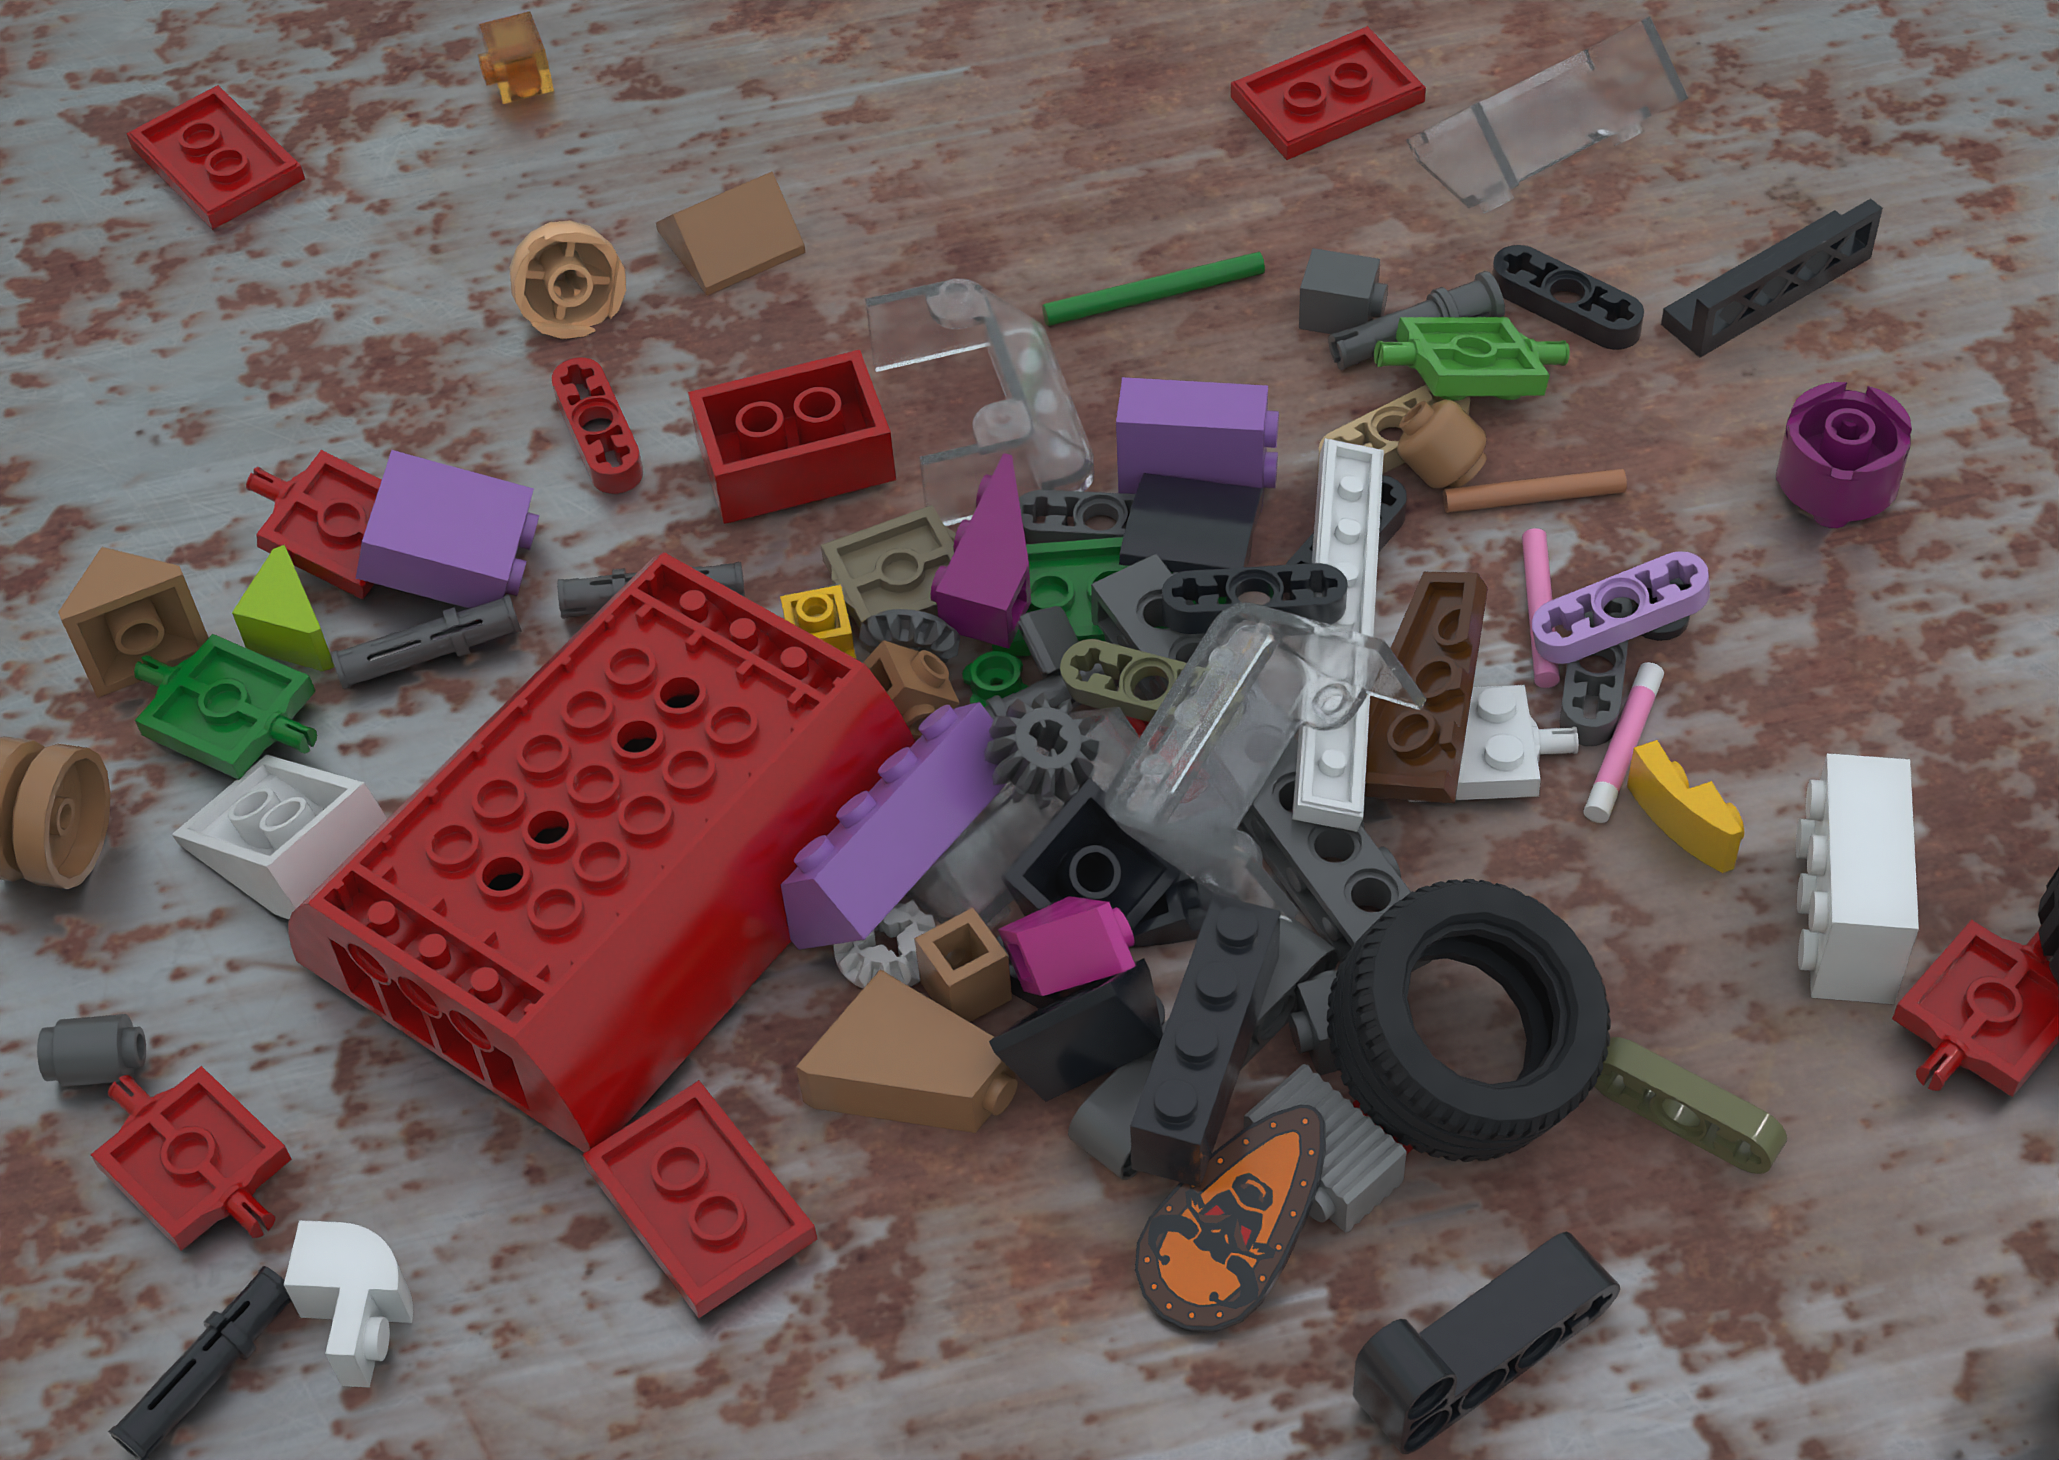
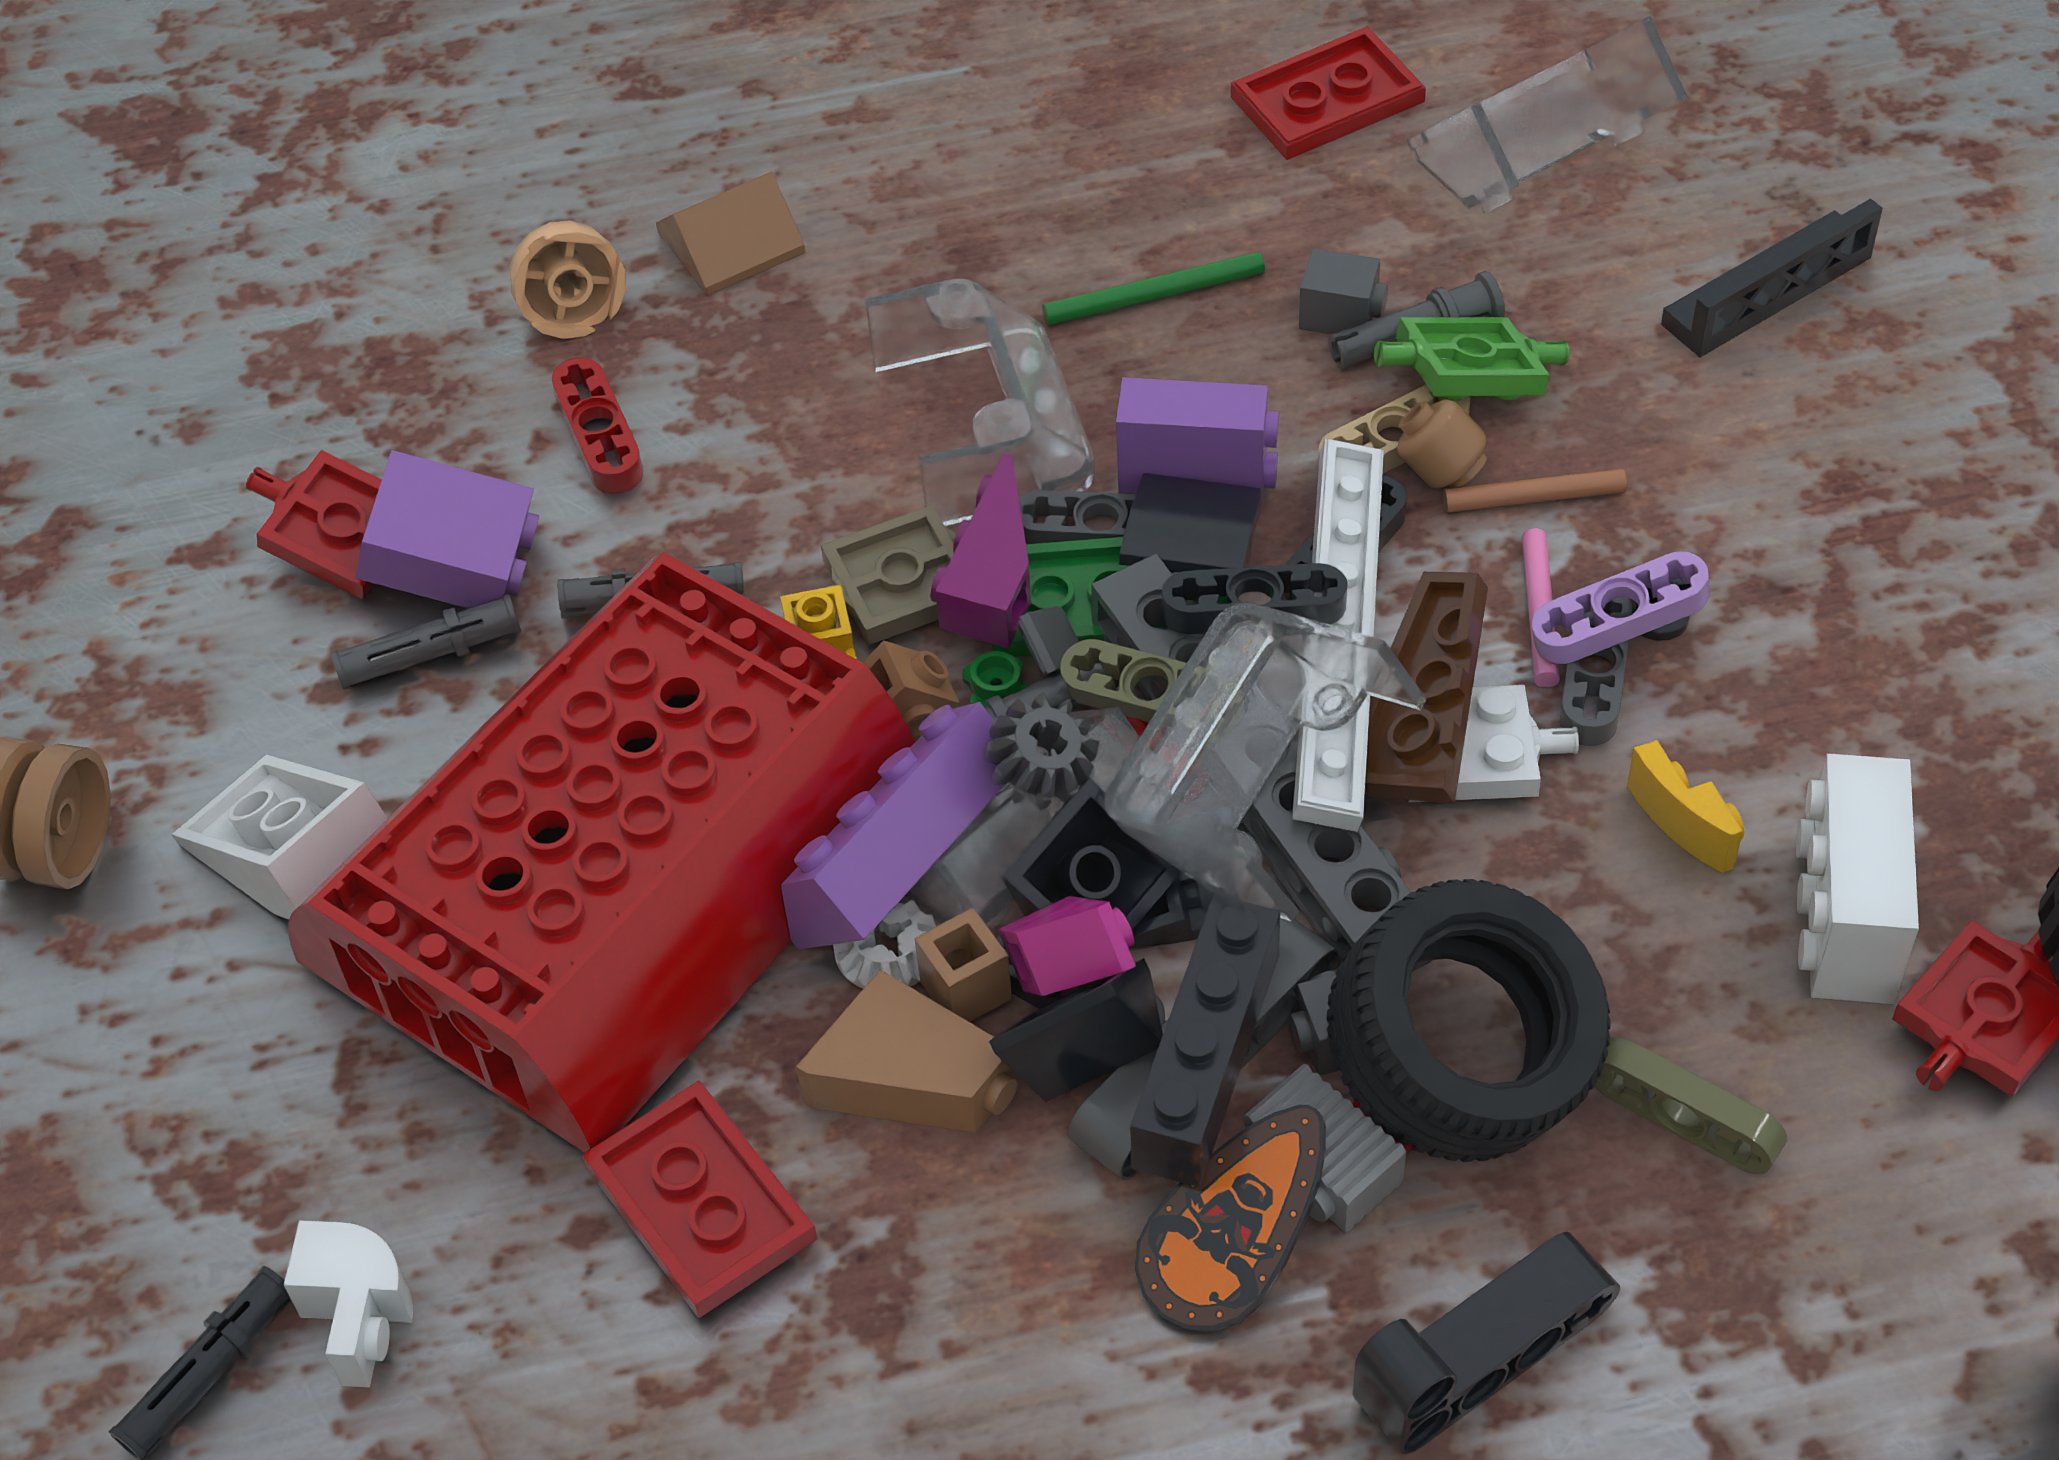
dark grey brick [37,1014,146,1087] -> none
medium nougat slope [58,547,209,698] -> none
red plate [90,1066,292,1251] -> none
red tile [127,85,305,230] -> none
green plate [134,634,317,780] -> none
lime slope [232,545,335,672] -> none
clear orange brick [477,11,554,104] -> none
red brick [688,349,896,524] -> none
dark grey gear [859,609,960,663] -> none
black beam [1492,245,1644,350] -> none
bright pink bar [1584,662,1664,823] -> none
magenta brick [1776,382,1912,528] -> none

